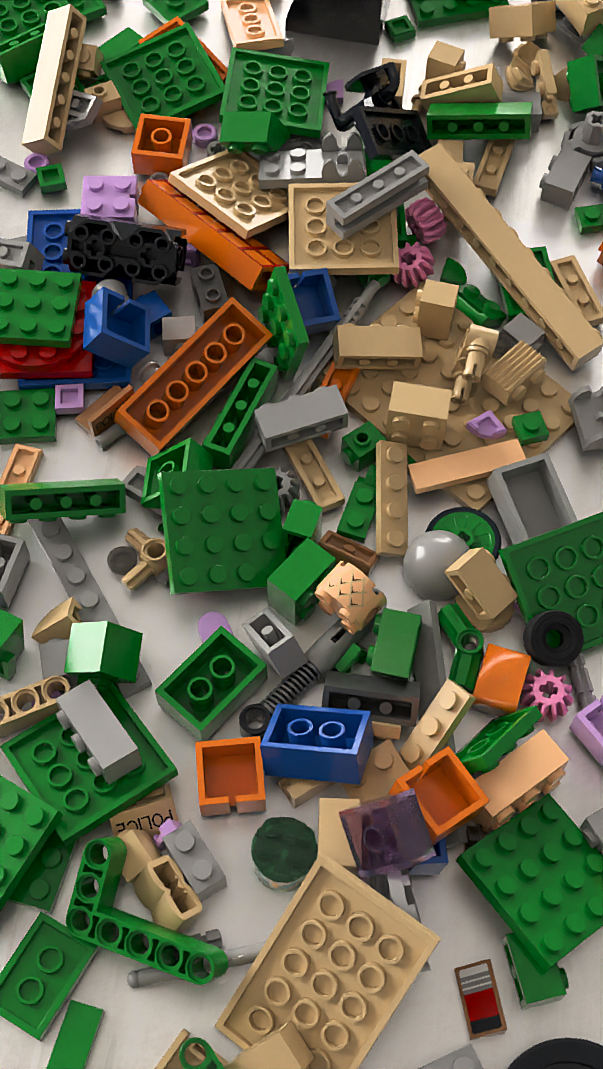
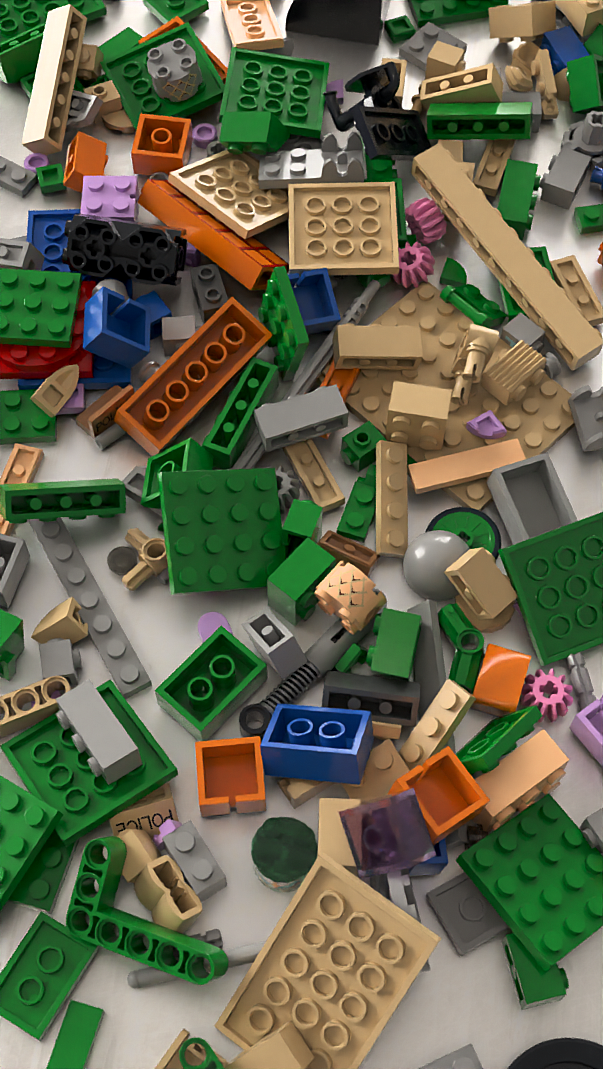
green plate [64,621,143,687] -> none
light grey brick [326,150,430,240] -> none
tan brick [412,279,459,341] -> none
slope [454,959,507,1040] -> none
clear smoke plate [492,332,514,359] -> none
green plate [511,411,549,446] -> none
black tyre [523,610,584,667] -> none
none -> tan plate [30,364,79,418]
none -> orange brick [63,131,108,193]
none -> light grey brick [147,38,202,102]
none -> light grey plate [399,22,467,71]
none -> light grey plate [426,872,509,956]
none -> green brick [497,159,541,240]
none -> blue brick [540,25,590,76]
none -> light grey bush [543,352,562,379]

